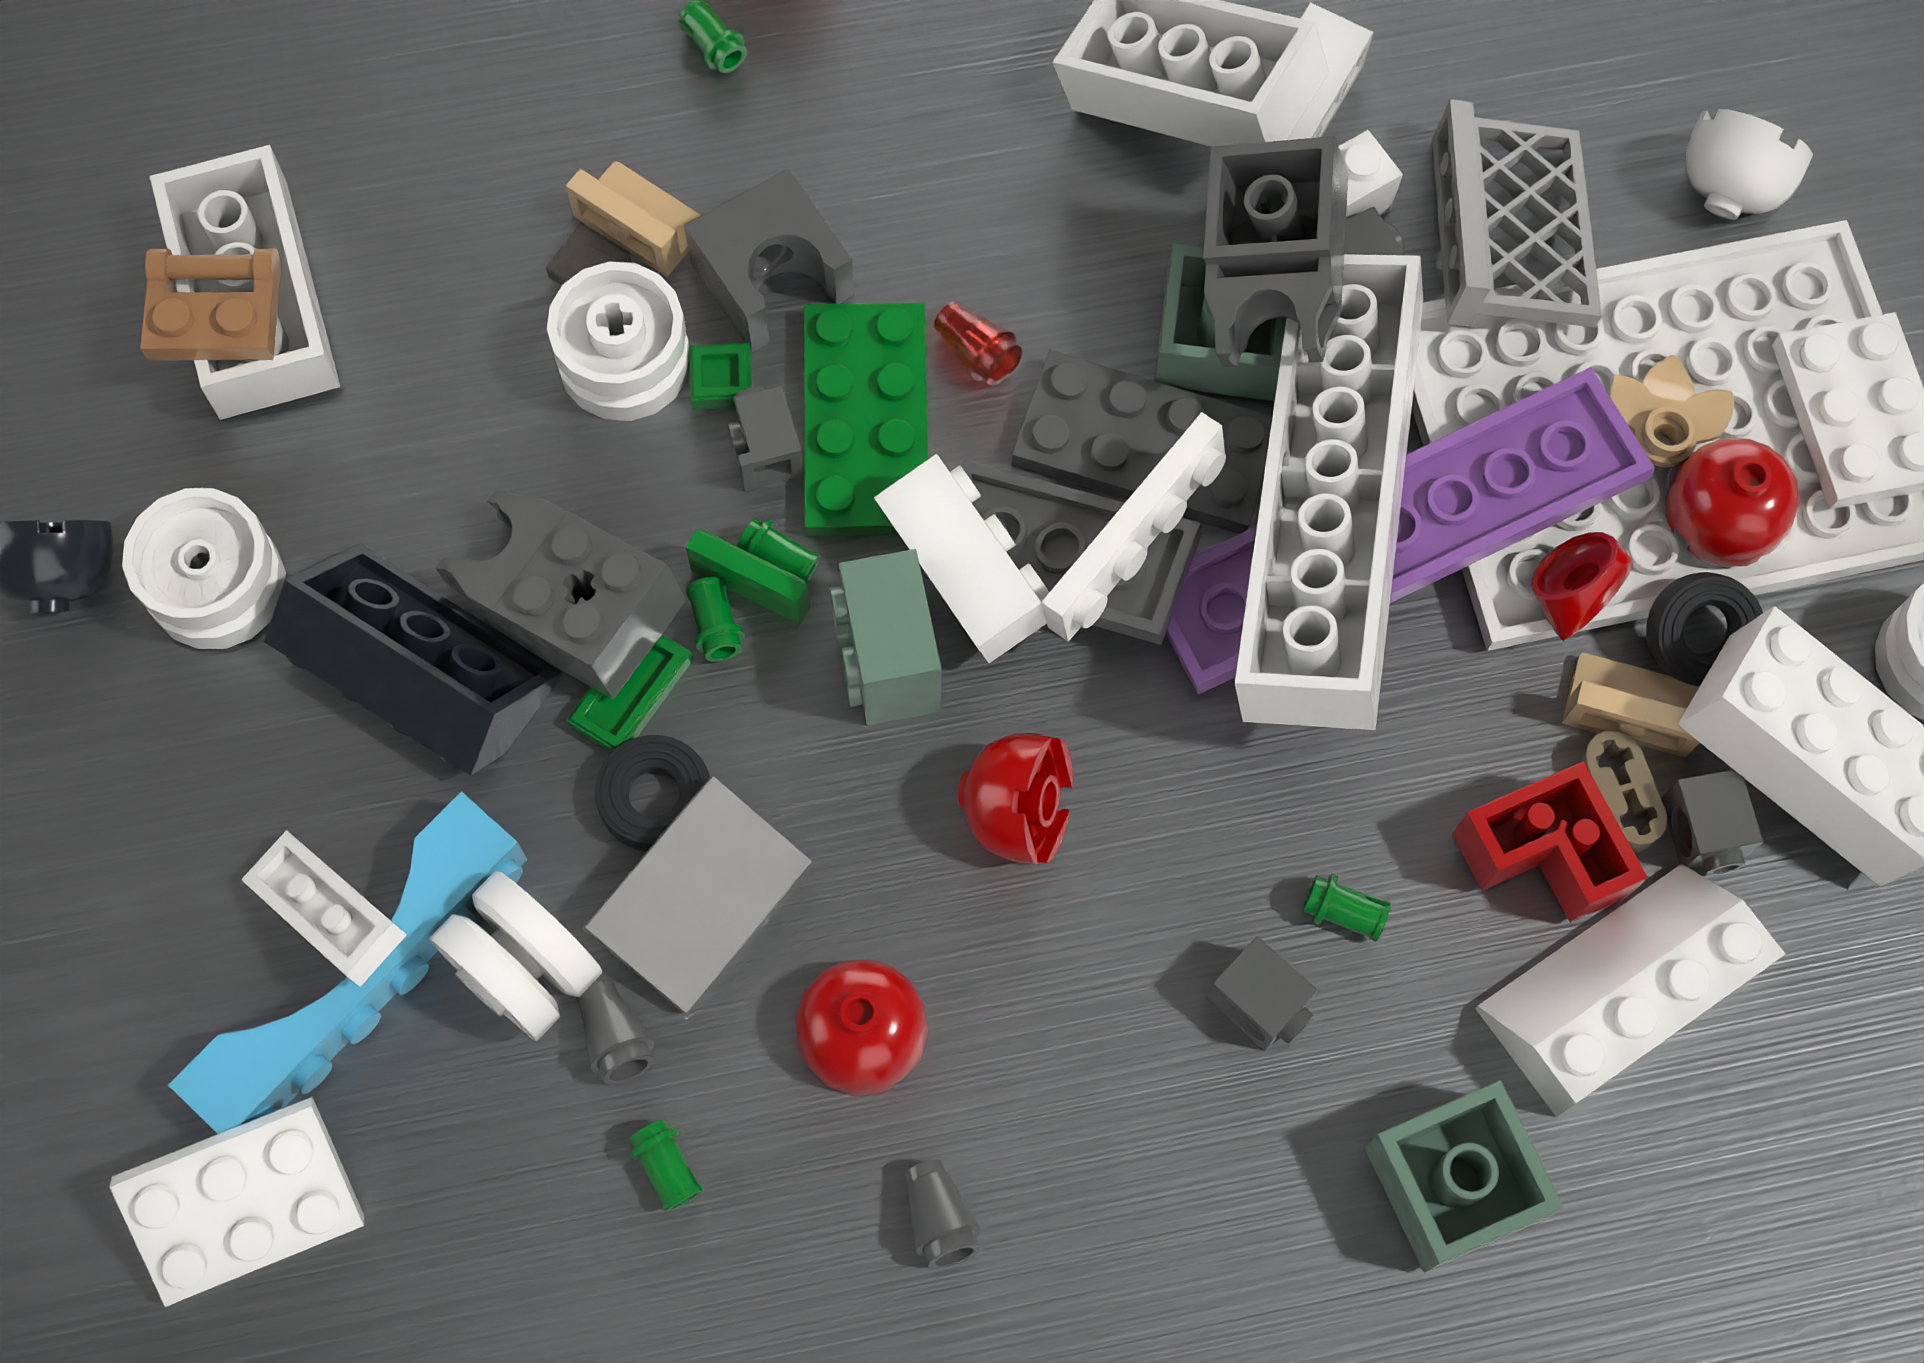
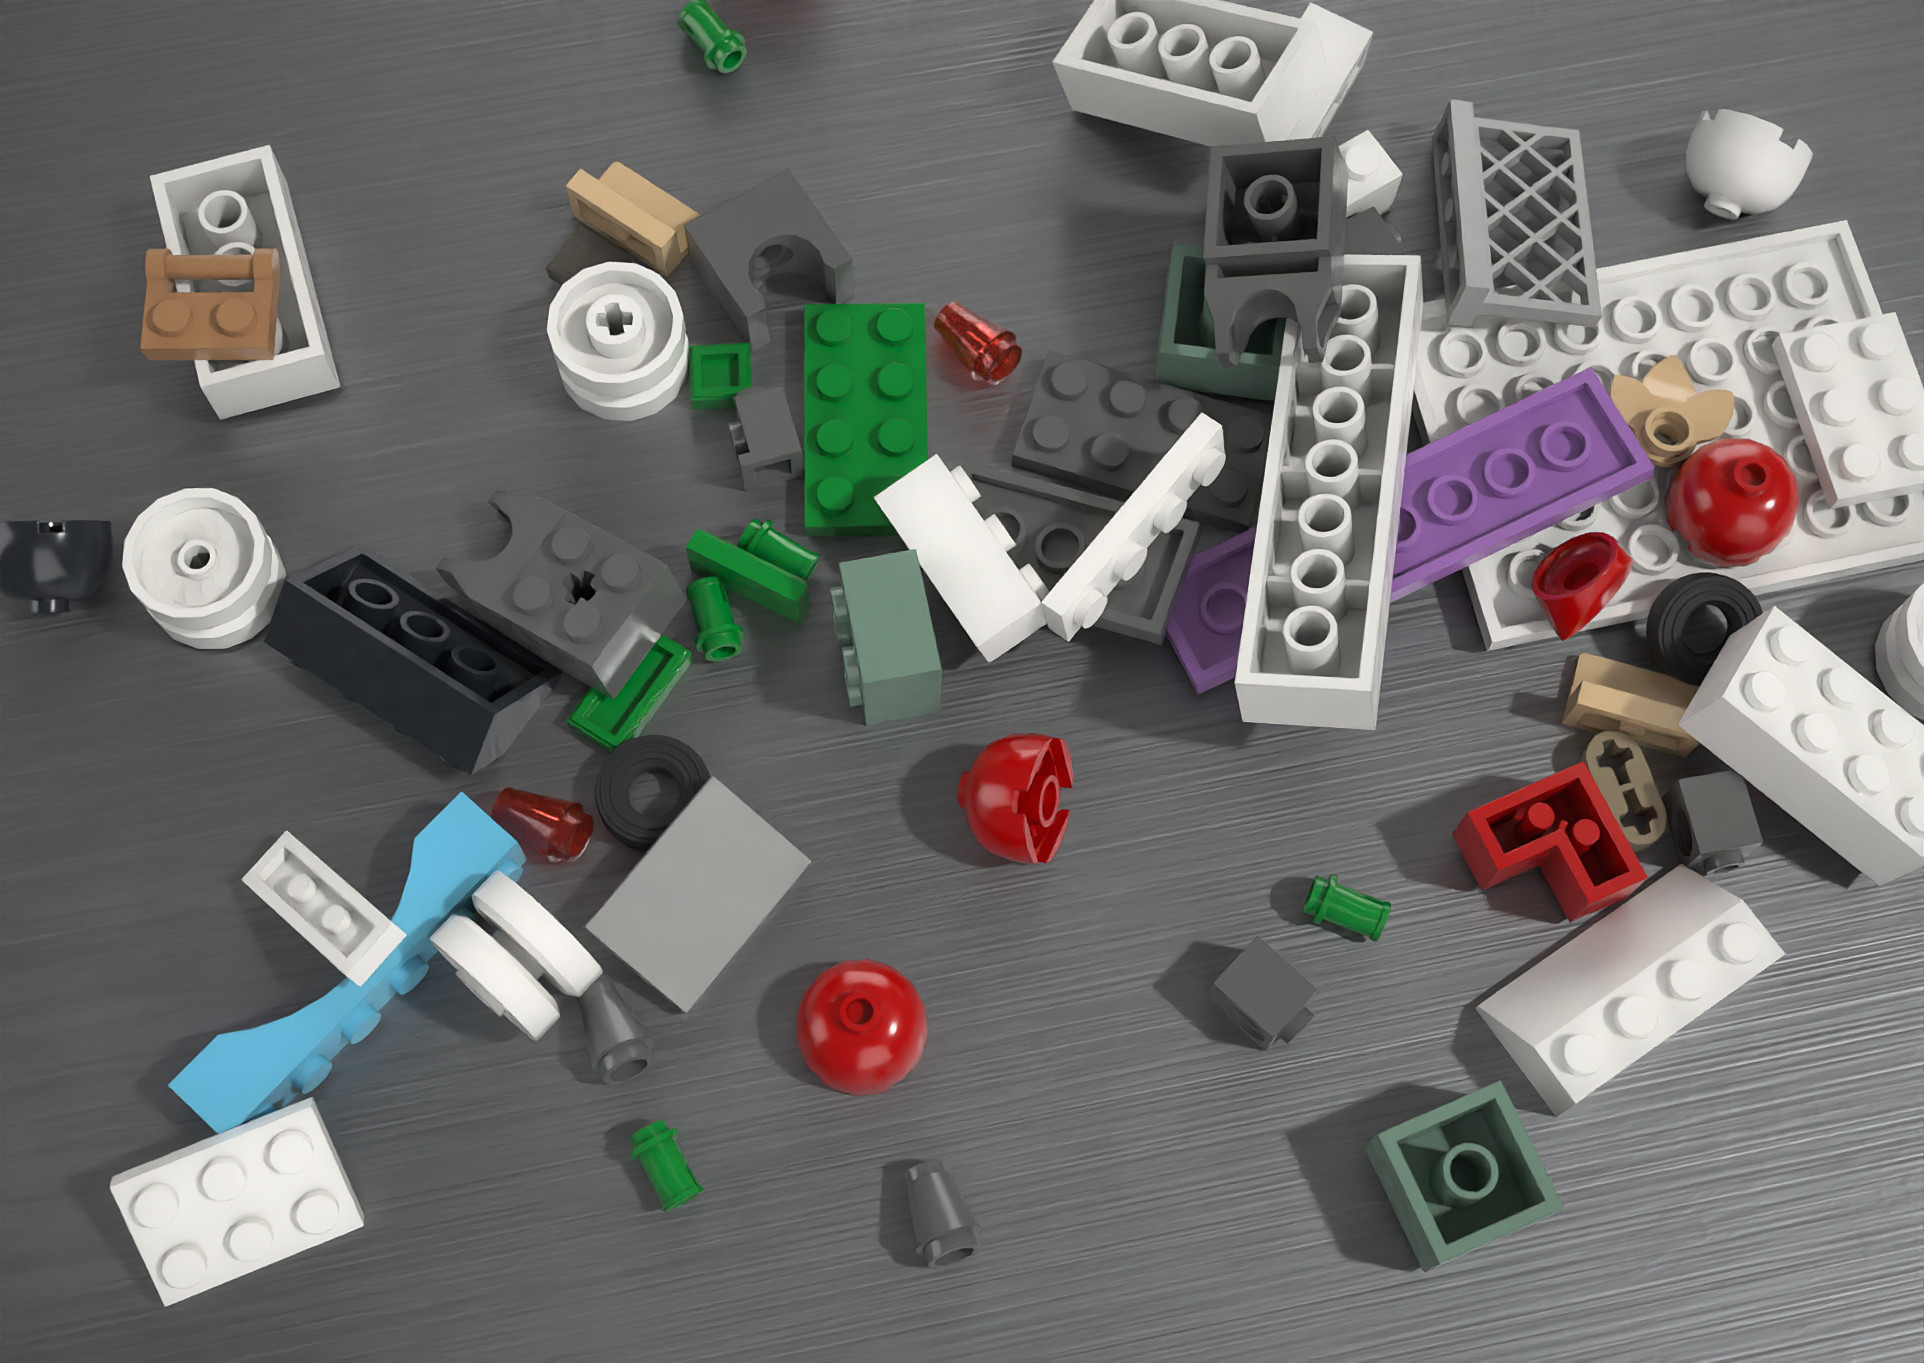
none -> clear red cone [492,787,594,863]

